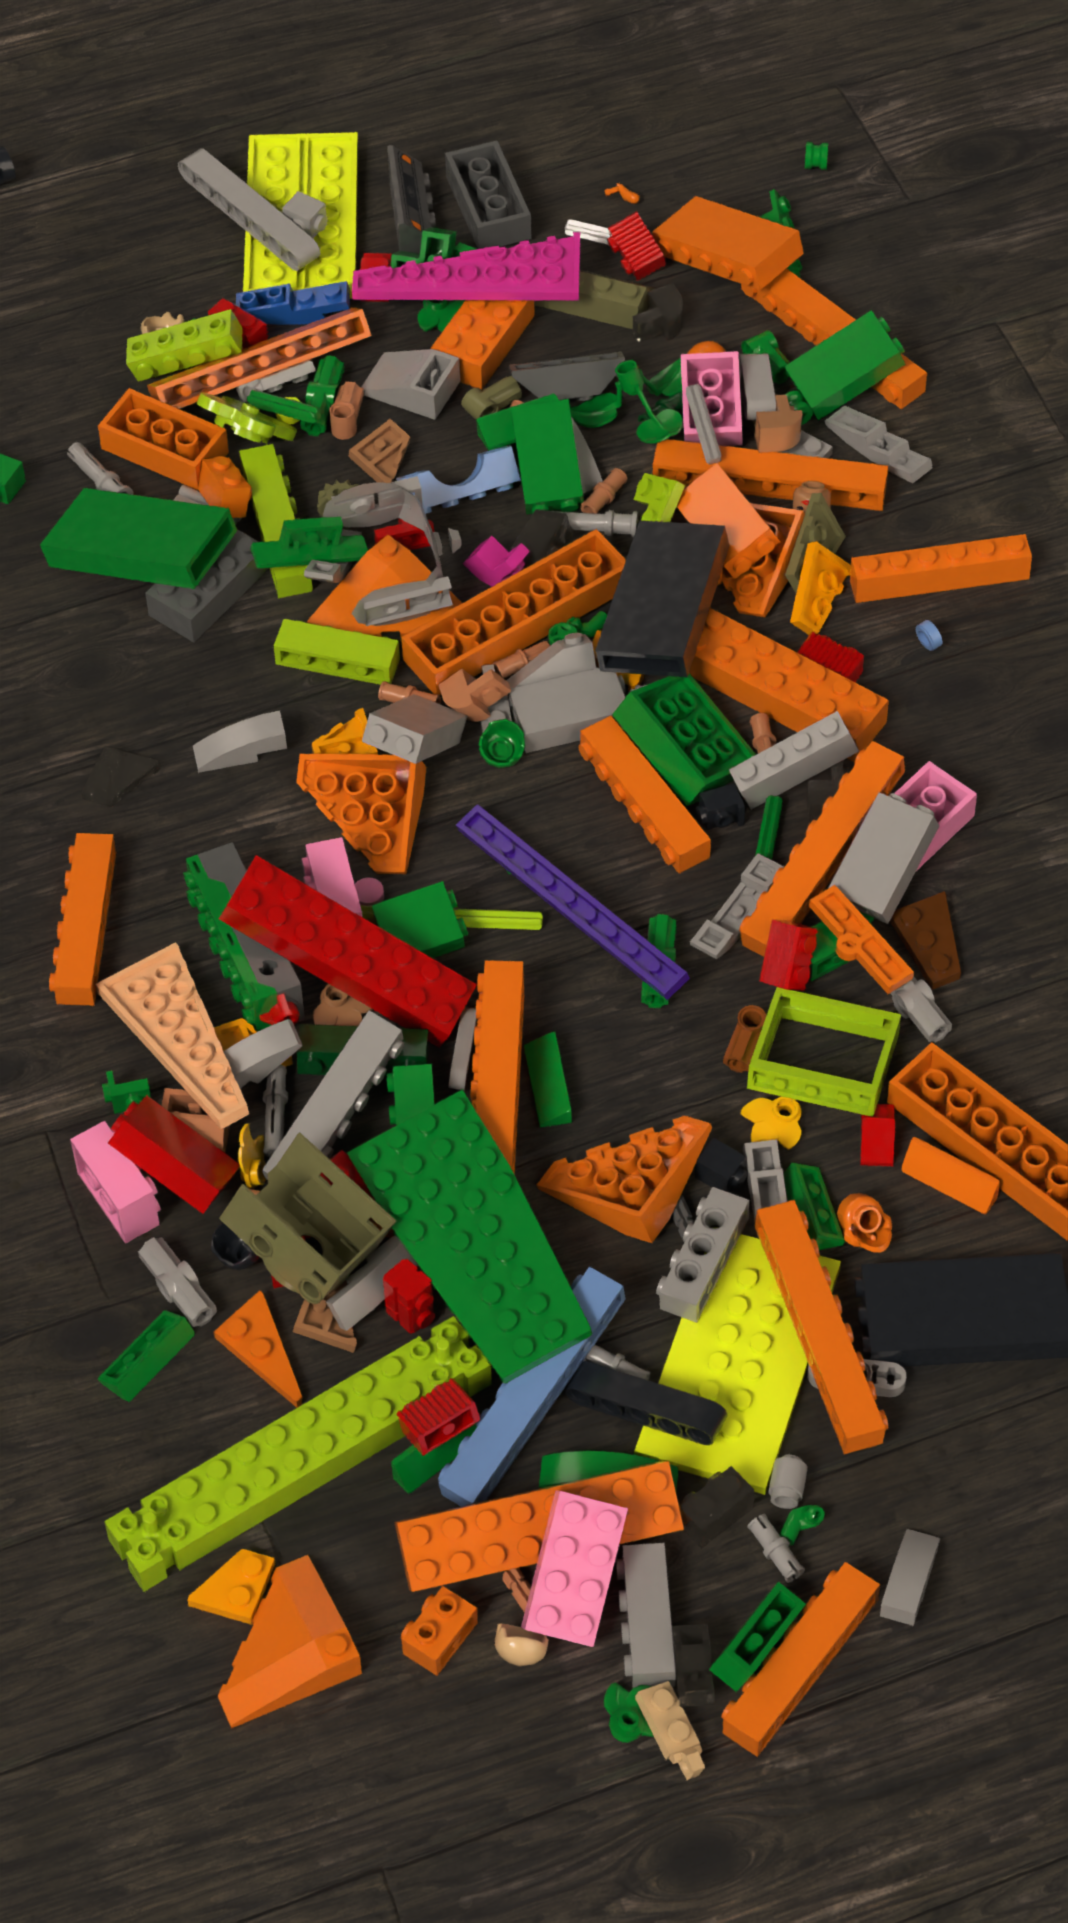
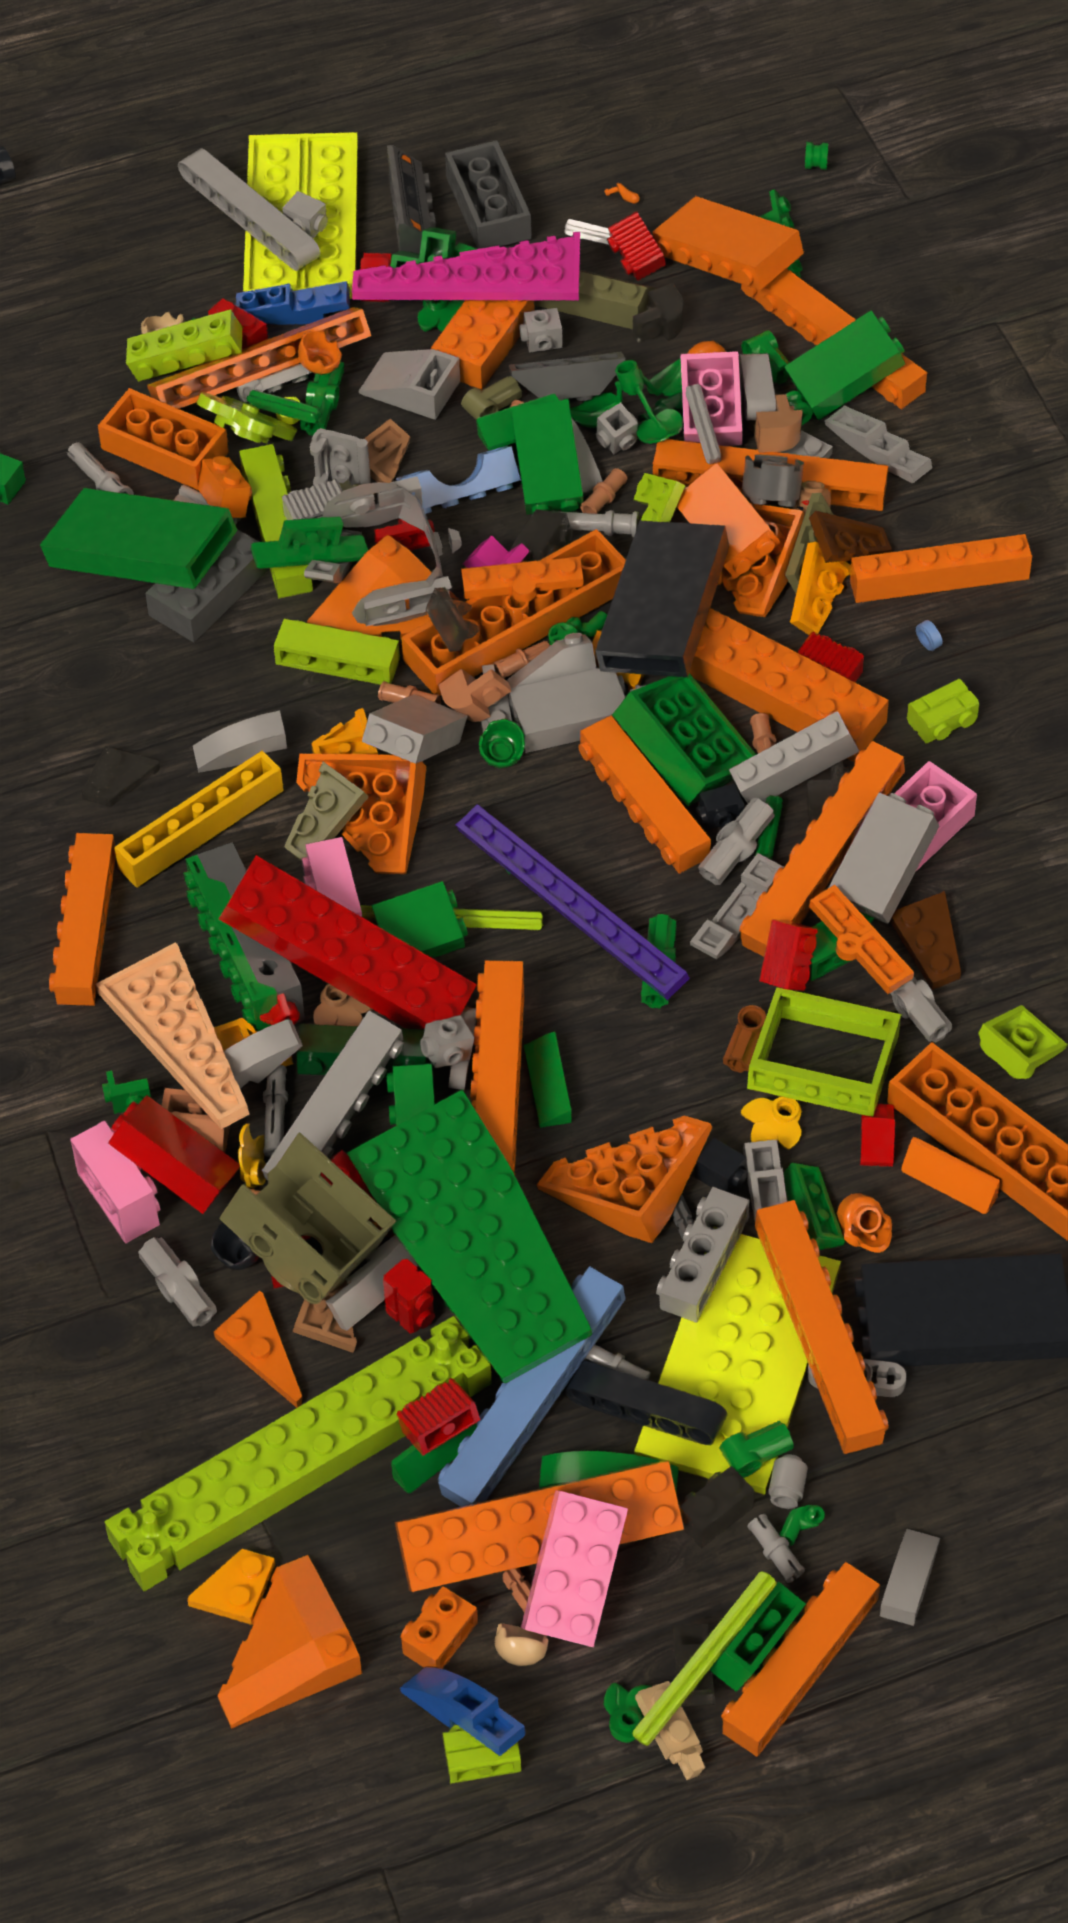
green slope [98,1310,195,1402] -> none
nougat piece [330,382,364,440] -> none
bright pink tile [355,878,384,906] -> none
light grey brick [616,1543,675,1688] -> none
none -> yellow brick [114,751,283,888]
none -> light grey brick [282,479,343,520]
none -> olive wing [284,762,368,862]
none -> orange hair [298,331,342,375]
none -> light grey piece [310,428,371,486]
none -> blue slope [400,1667,525,1756]
none -> light grey brick [420,1015,474,1068]
none -> clear smoke tile [425,587,480,652]
none -> lime brick [443,1725,521,1784]
none -> orange hinge [461,556,584,602]
none -> light grey brick [520,308,562,352]
none -> light grey brick [596,402,638,454]
none -> lime axle [632,1571,776,1746]
none -> light grey piece [698,798,775,885]
none -> green piece [719,1420,794,1479]
none -> dark grey brick [742,455,804,507]
none -> reddish brown wing [809,511,892,563]
none -> lime brick [907,679,979,743]
none -> lime slope [978,1005,1068,1079]

